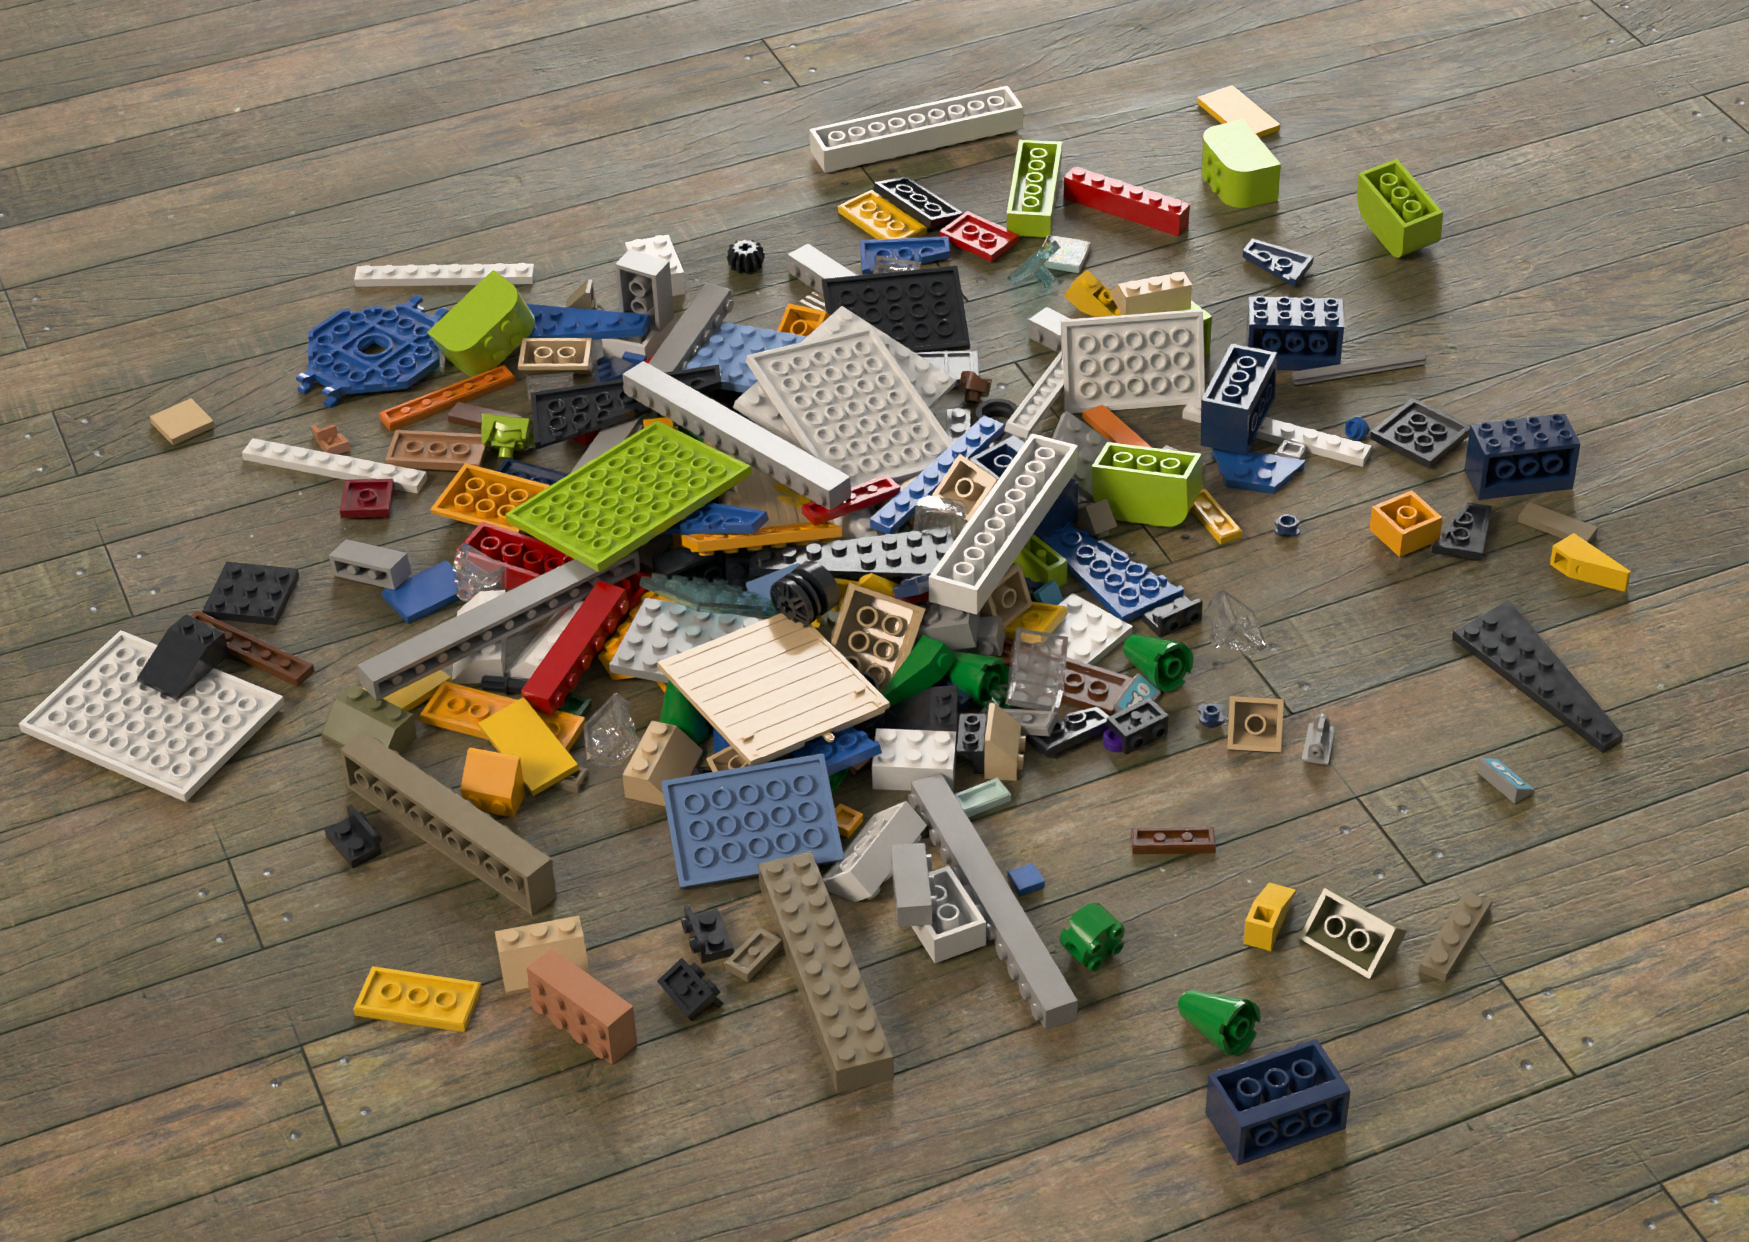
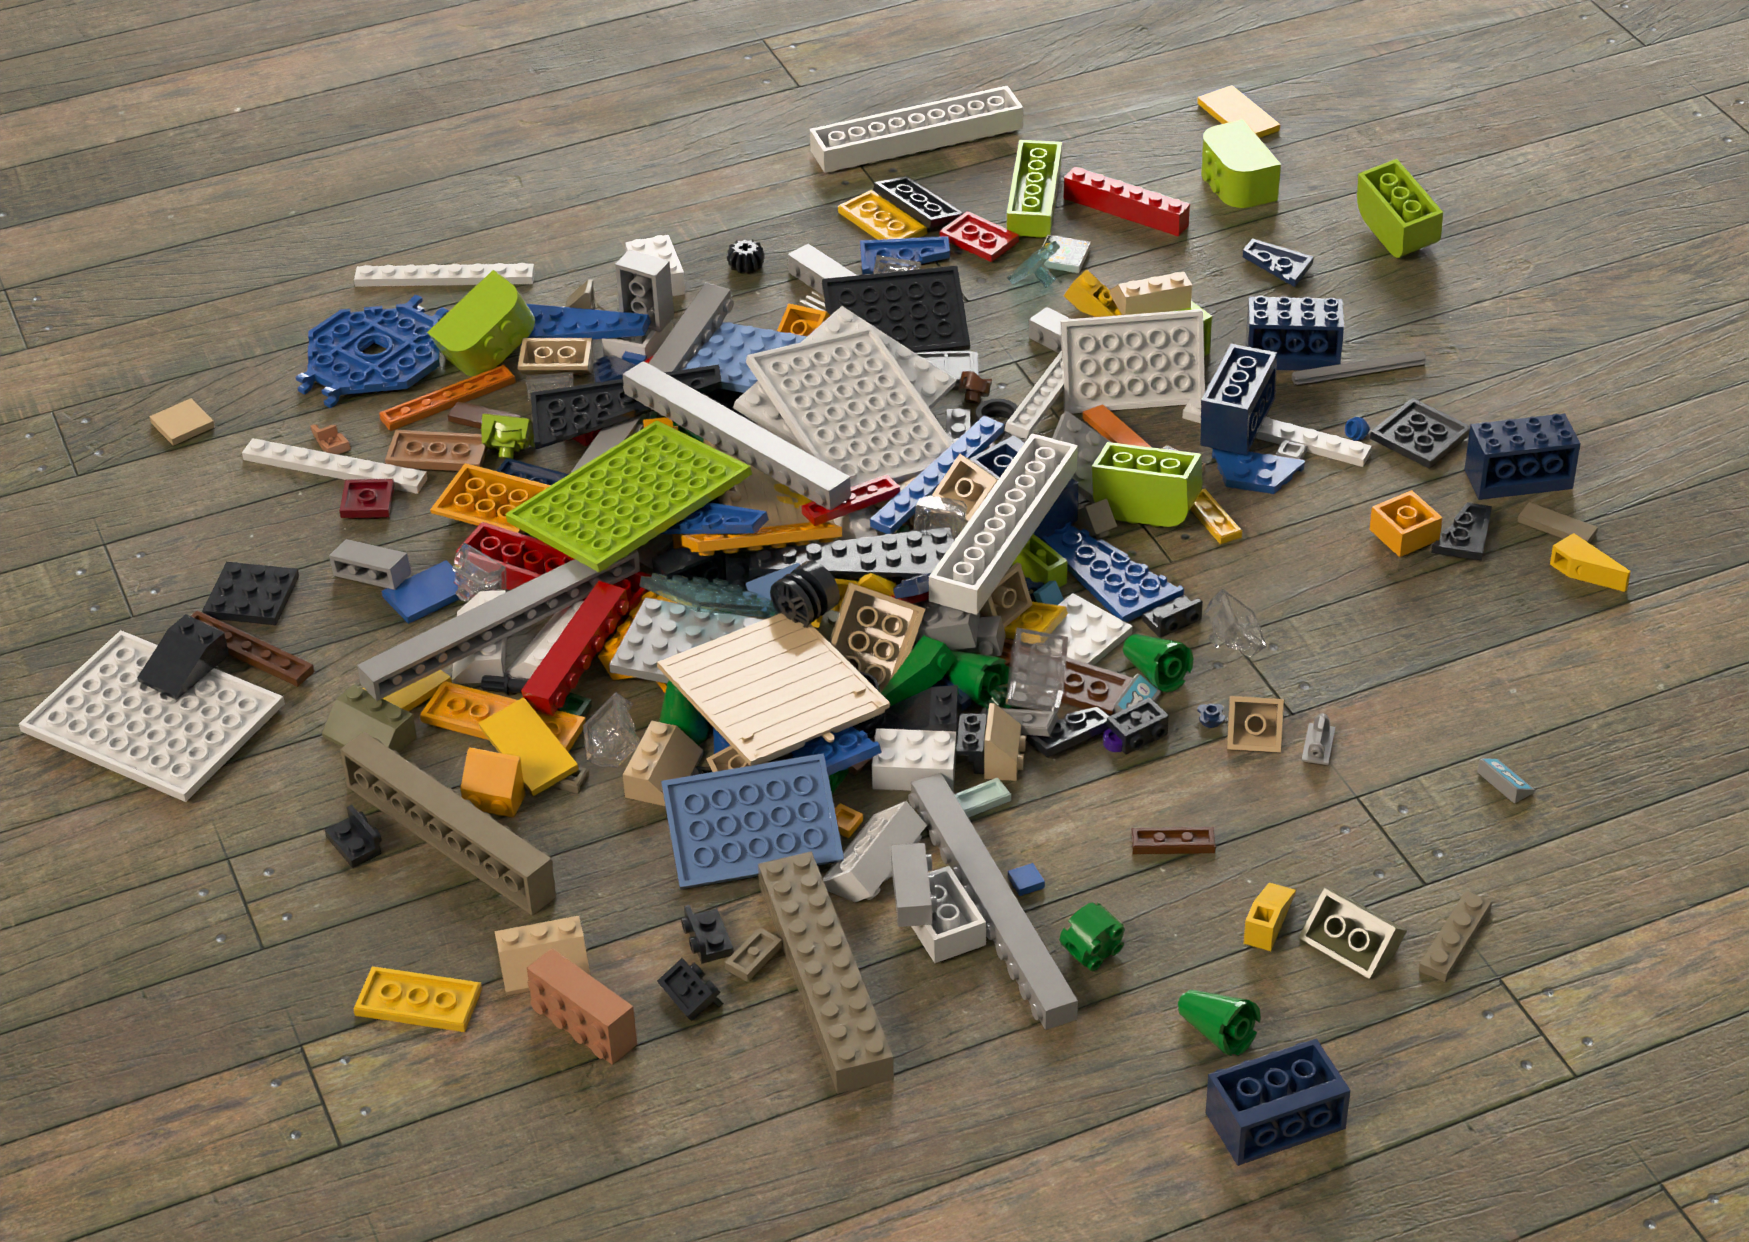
dark blue plate [1275,514,1300,537] -> none
black wing [1452,600,1623,753] -> none

